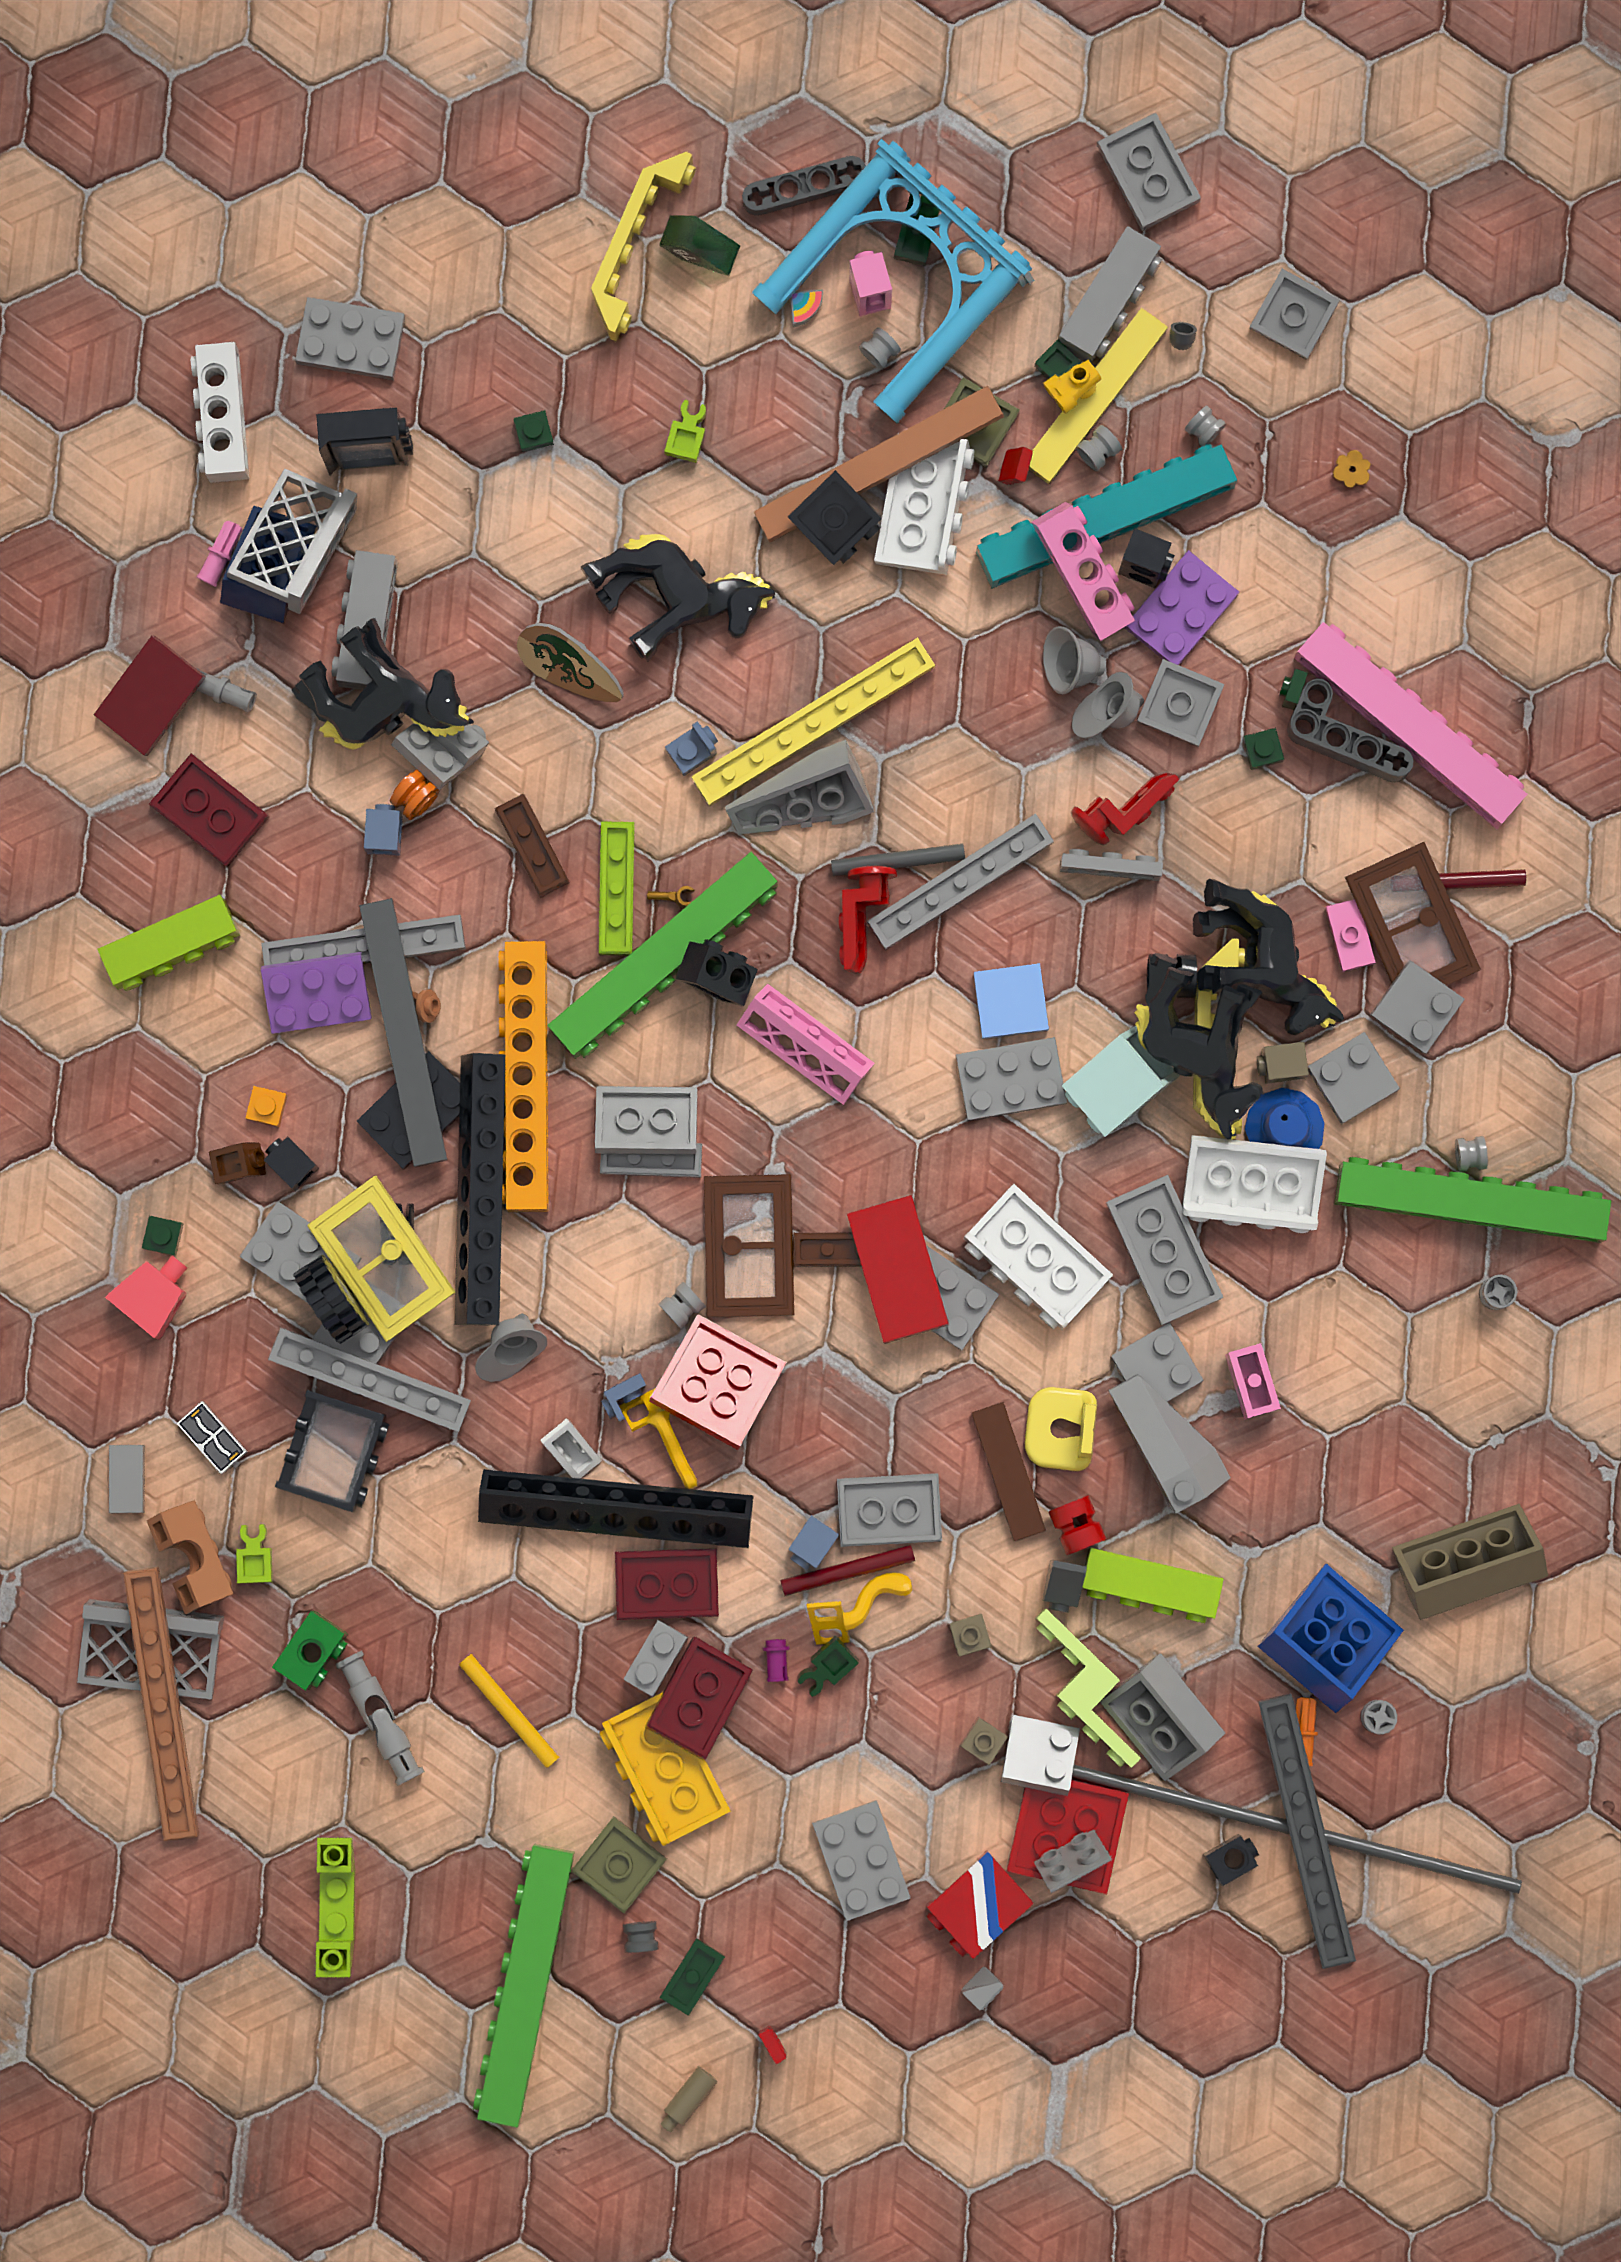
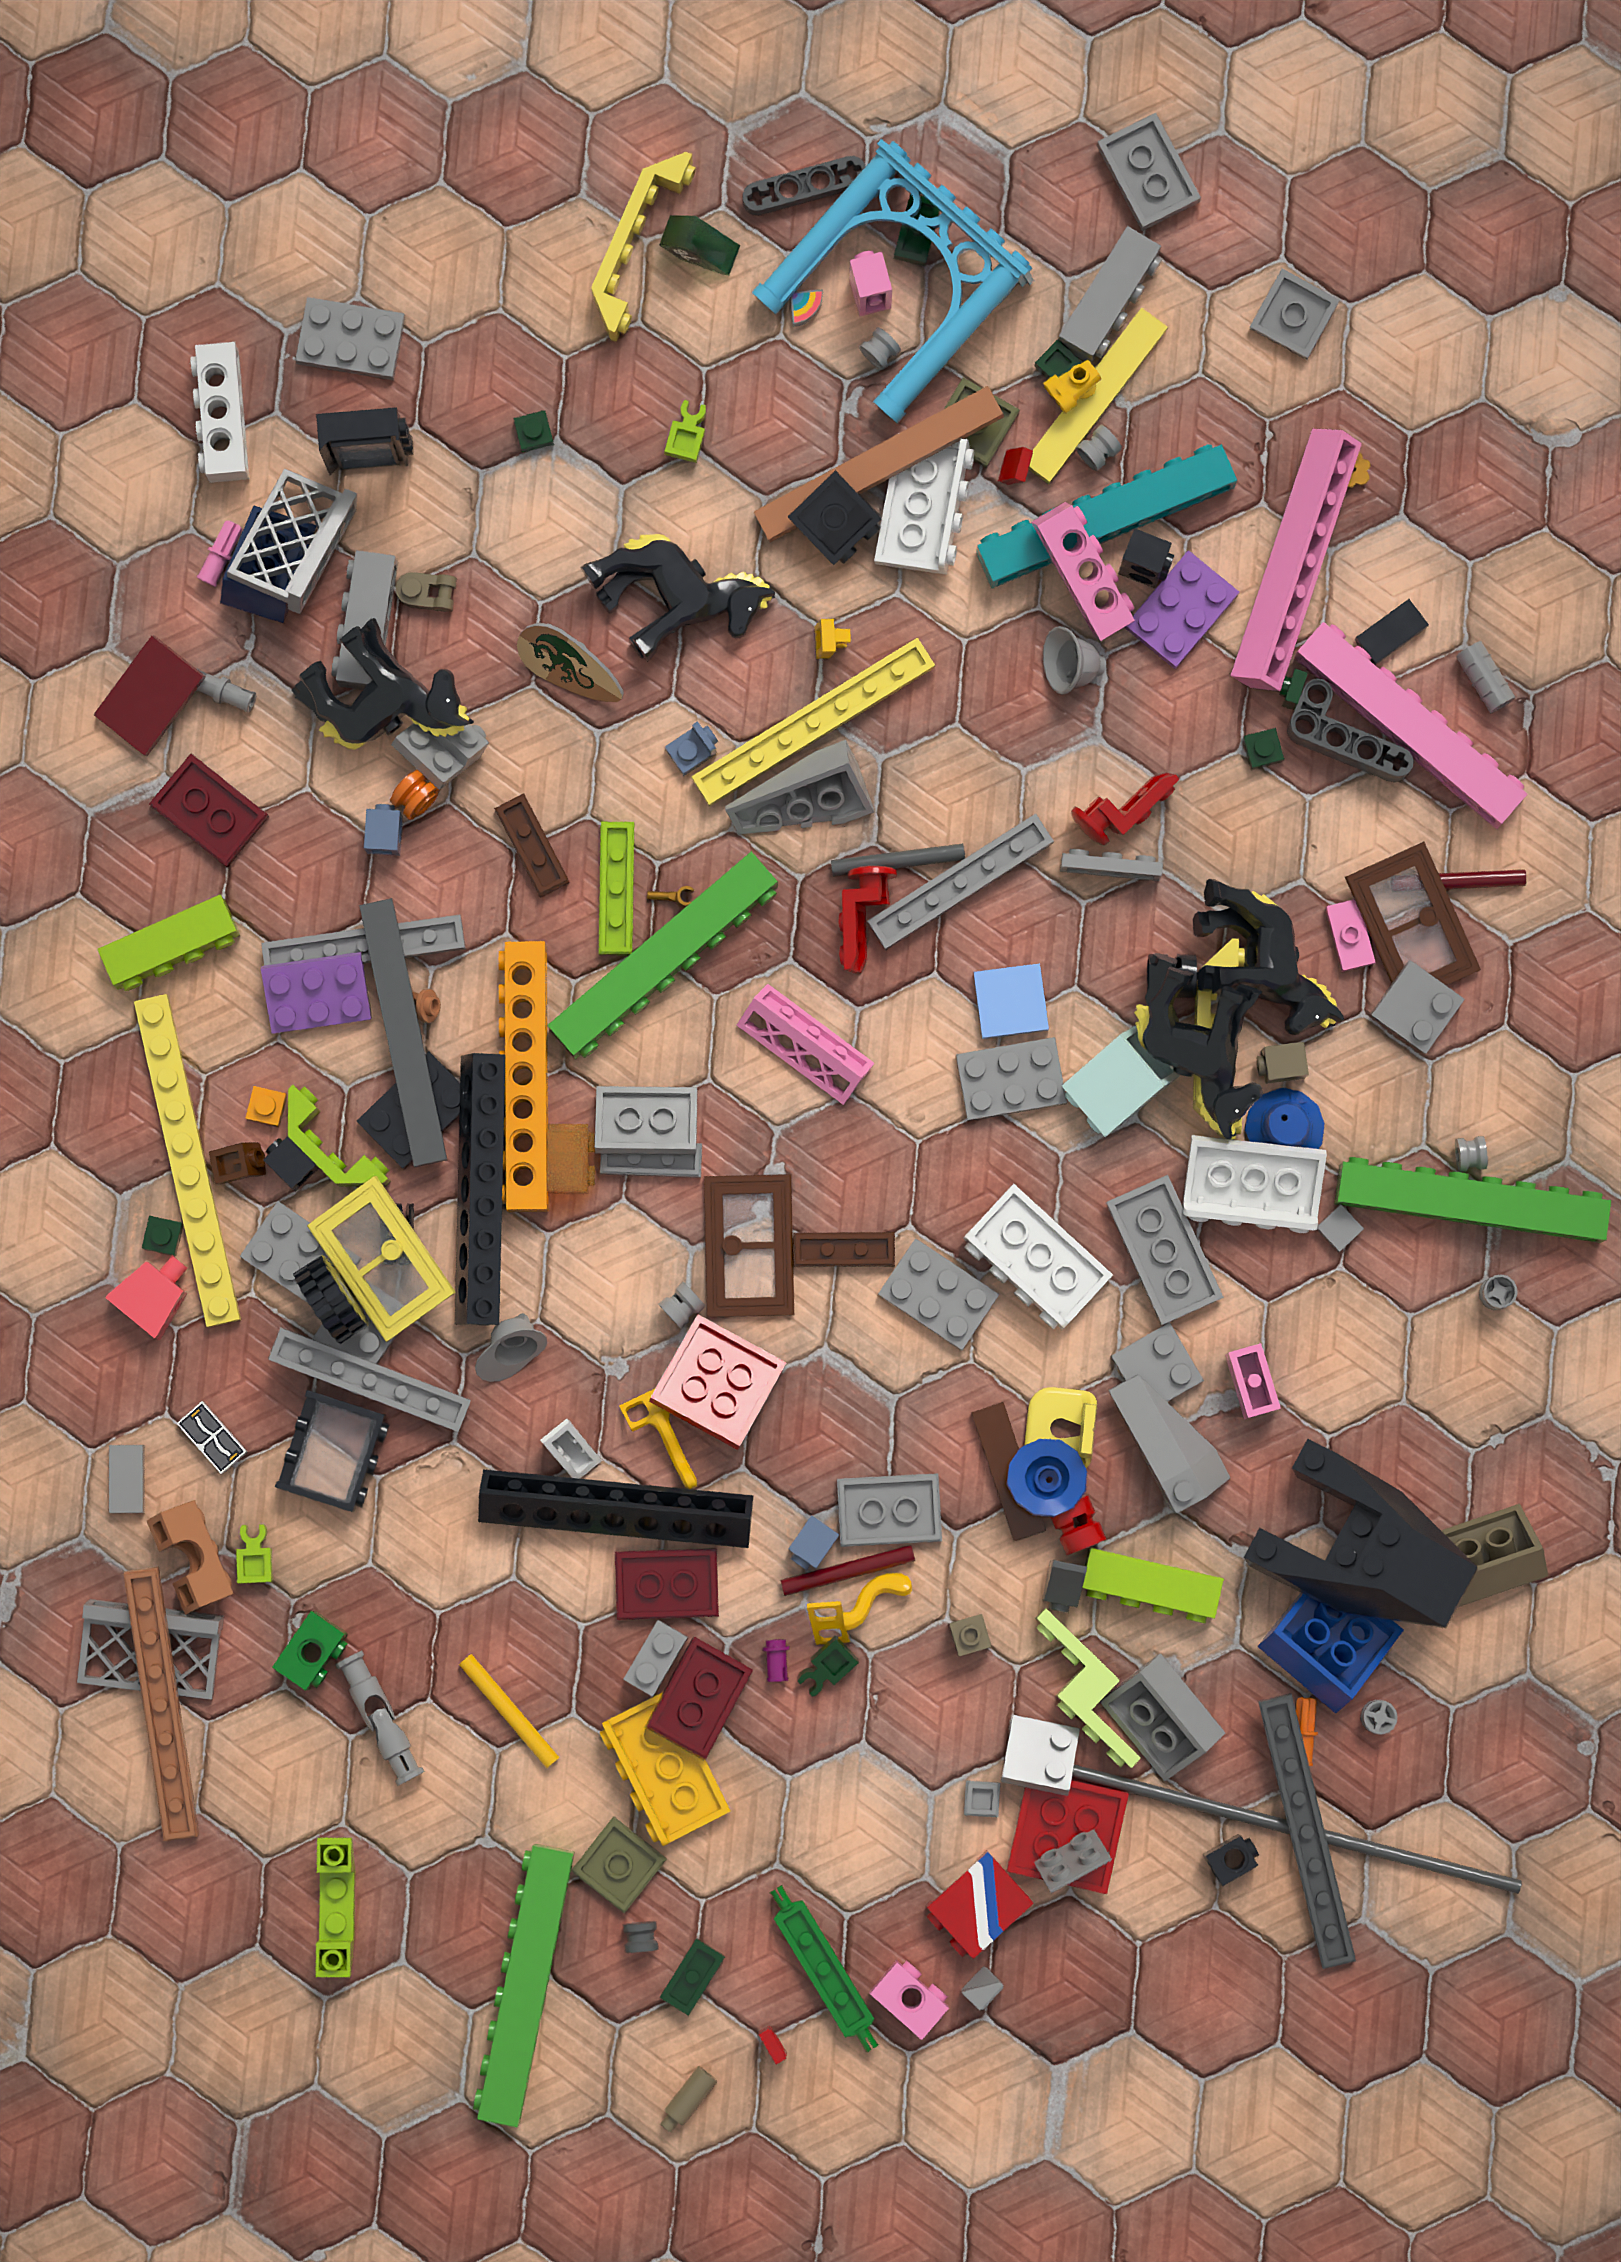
sand blue bracket [601,1373,646,1422] -> none
black brick [676,939,758,1006] -> none
light grey plate [812,1800,911,1921] -> none
red tile [847,1195,949,1344] -> none
dark tan brick [960,1717,1008,1765] -> none
light grey piece [1072,672,1144,739] -> none
light grey plate [1137,659,1225,747] -> none
dark grey hinge [1169,322,1197,350] -> none
light grey wheel [1184,406,1226,447] -> none
light grey plate [1308,1032,1400,1125] -> none
none -> light yellow plate [134,994,241,1328]
none -> lime slope [288,1085,391,1187]
none -> dark tan plate [395,572,457,612]
none -> clear yellow brick [547,1124,596,1194]
none -> green plate [770,1885,879,2053]
none -> yellow tile [814,619,851,659]
none -> bright pink brick [870,1960,949,2040]
none -> light grey tile [964,1780,1000,1817]
none -> blue hat [1007,1439,1087,1517]
none -> bright pink brick [1231,429,1362,691]
none -> black wedge [1244,1439,1478,1628]
none -> light grey tile [1317,1205,1364,1253]
none -> black tile [1355,599,1429,665]
none -> light grey axle [1456,641,1516,713]

